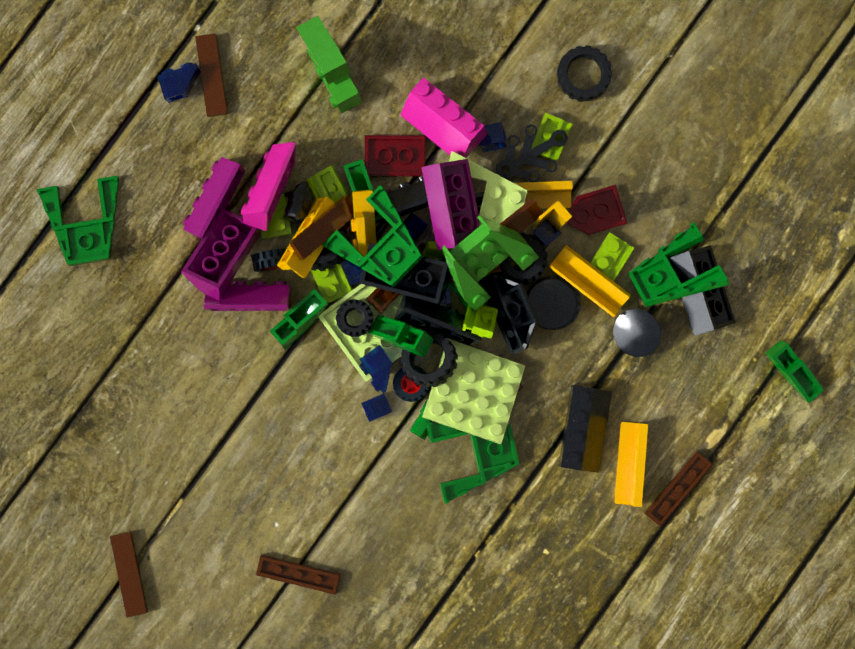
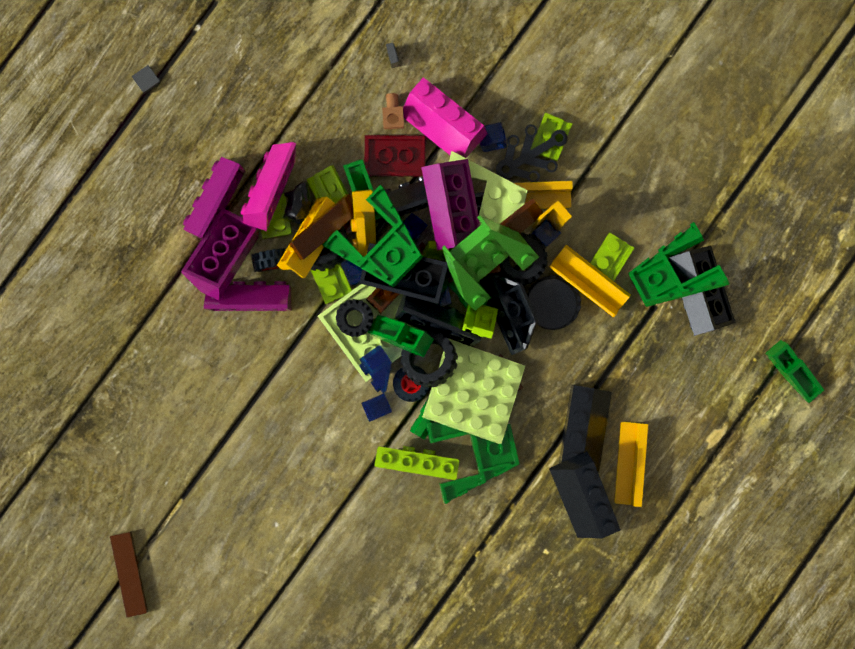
green wing [37,176,119,266] -> none
clear blue slope [157,63,200,103] -> none
reddish brown tile [195,33,228,117] -> none
reddish brown tile [256,554,341,595] -> none
green slope [270,289,328,350] -> none
bright green wedge [296,16,363,114] -> none
black tyre [557,45,612,102] -> none
dark red tile [566,185,627,235] -> none
black shield [613,309,661,357] -> none
reddish brown tile [644,450,713,527] -> none
none -> dark grey tile [132,65,161,94]
none -> lime bracket [375,446,459,480]
none -> medium nougat bracket [382,93,404,129]
none -> dark grey tile [386,42,399,68]
none -> black slope [549,452,621,539]

